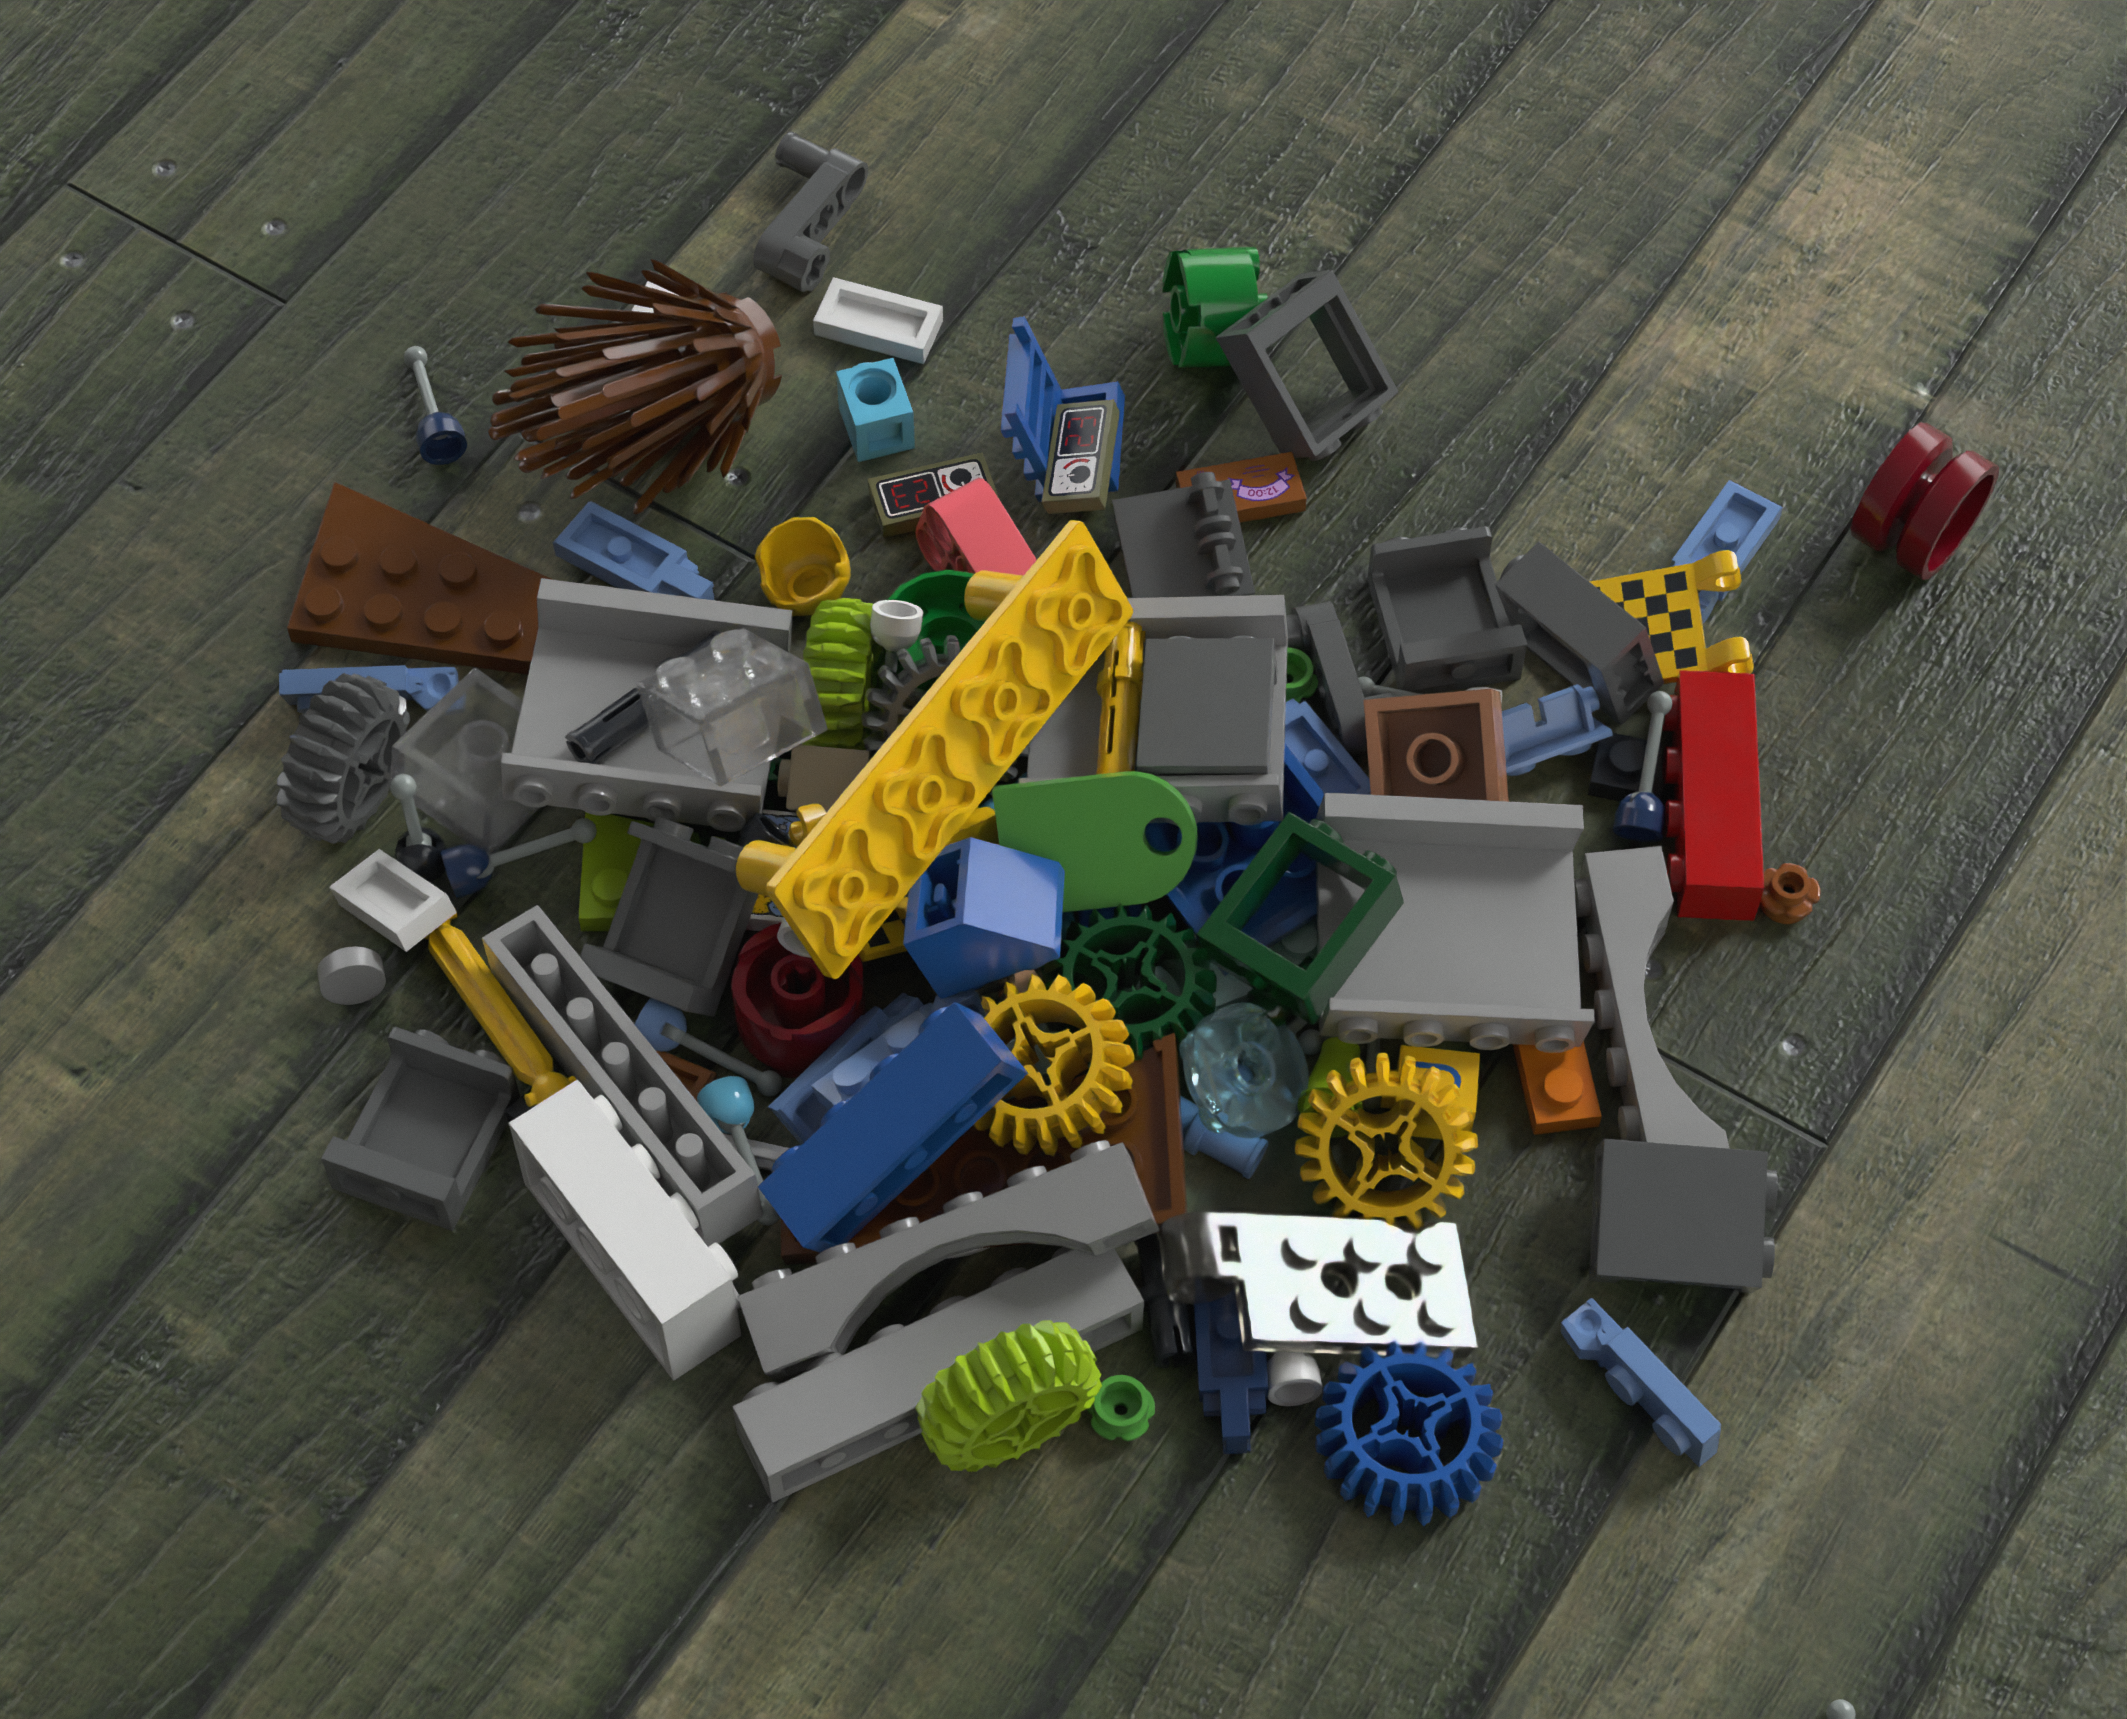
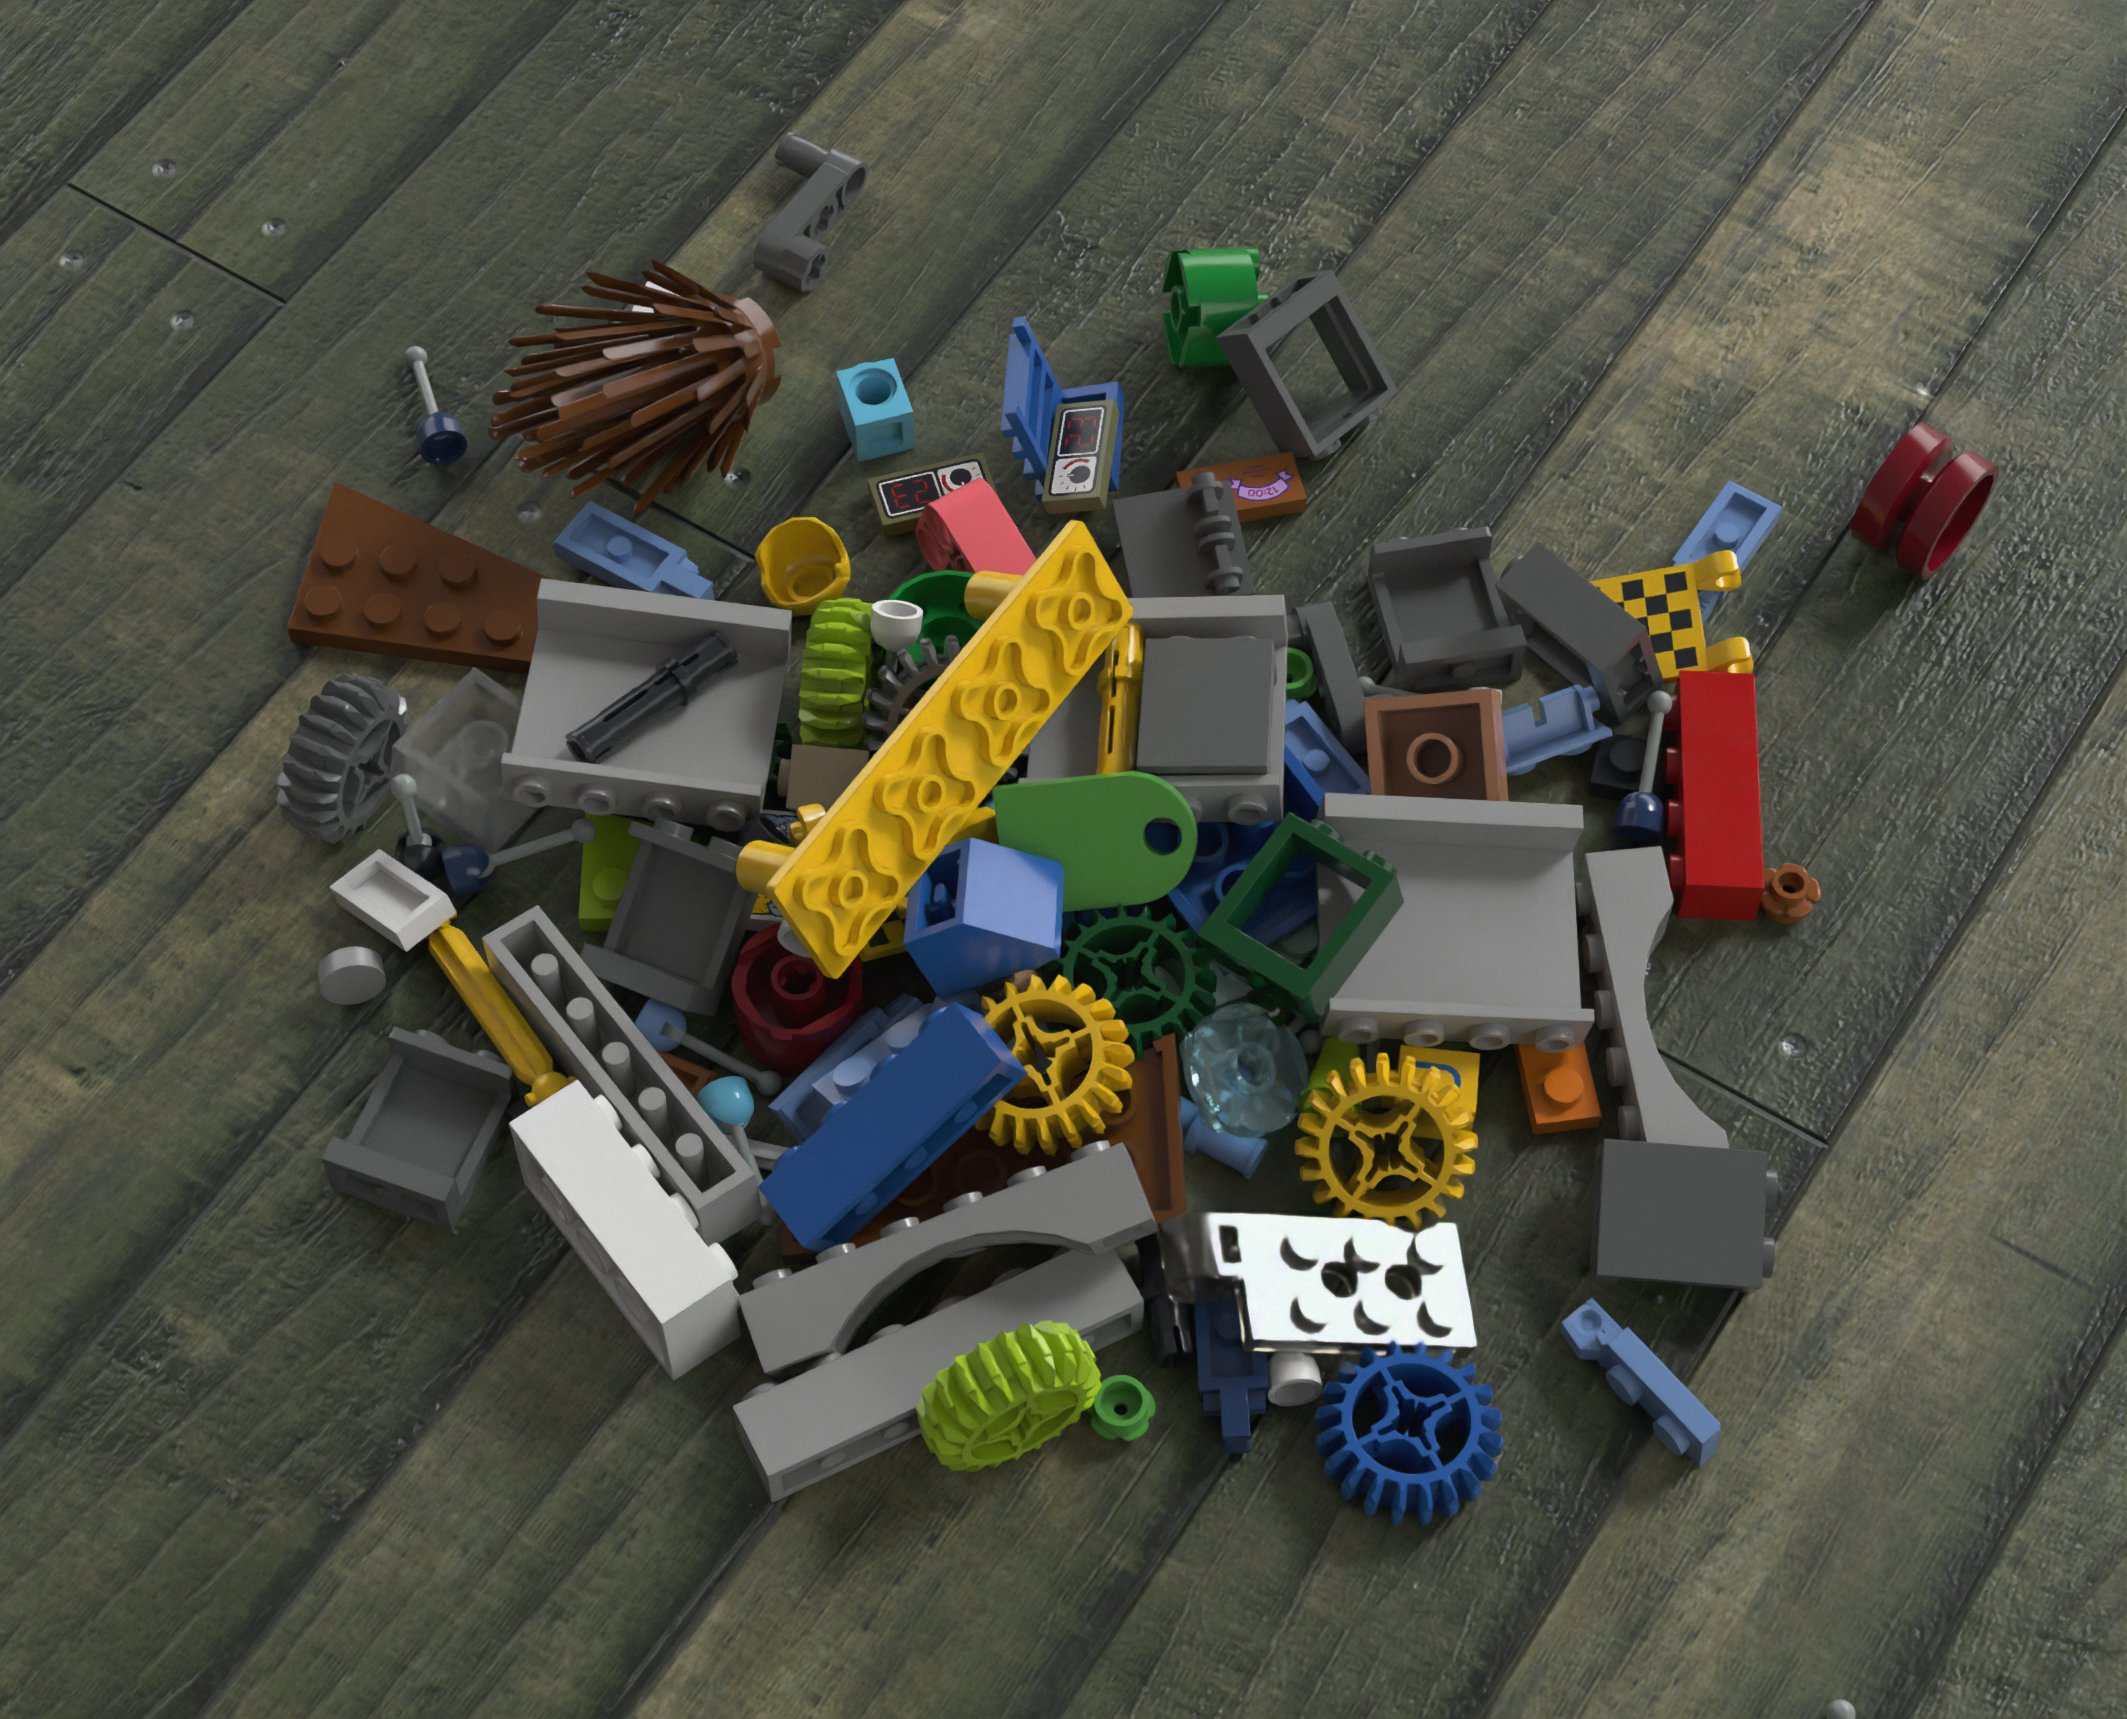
medium blue hinge [279,665,459,714] -> none
clear brick [636,628,828,787] -> none
white tile [813,277,943,364] -> none

